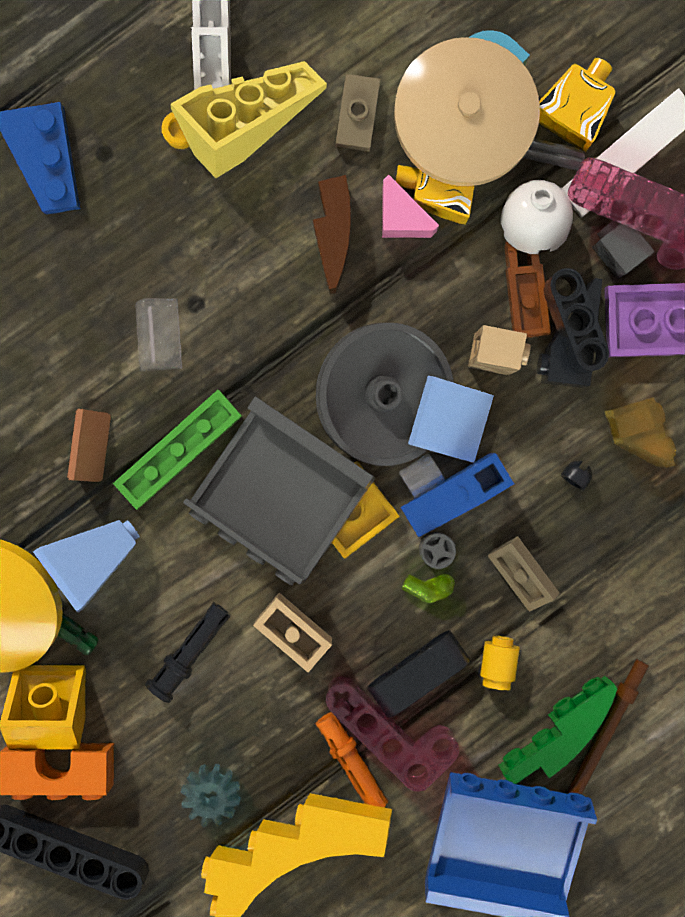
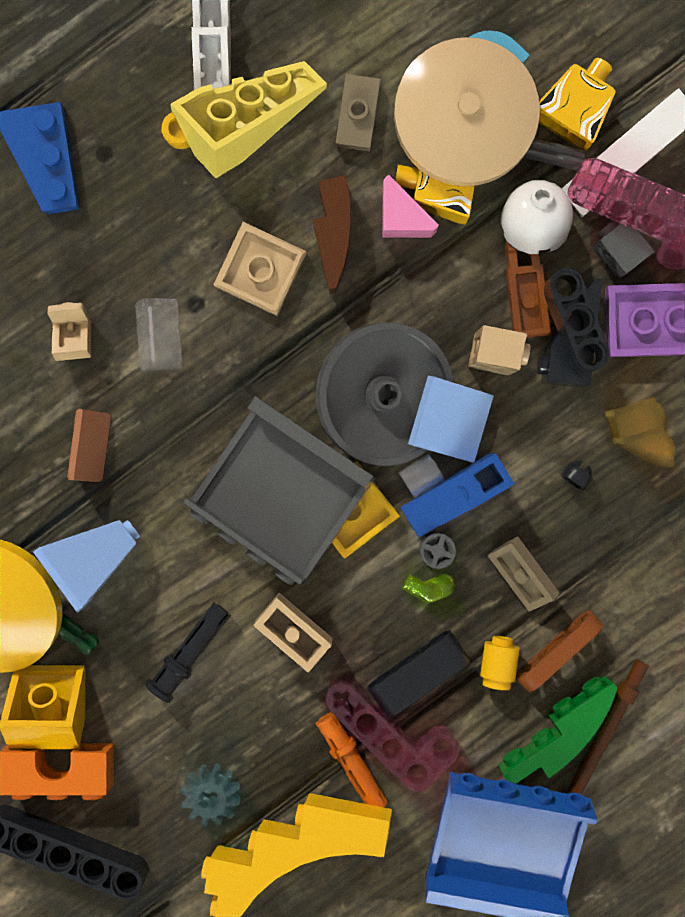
bright green plate [113,390,243,510] -> none
none -> tan bracket [47,302,91,361]
none -> tan tile [213,222,307,316]
none -> dark orange beam [516,610,603,692]

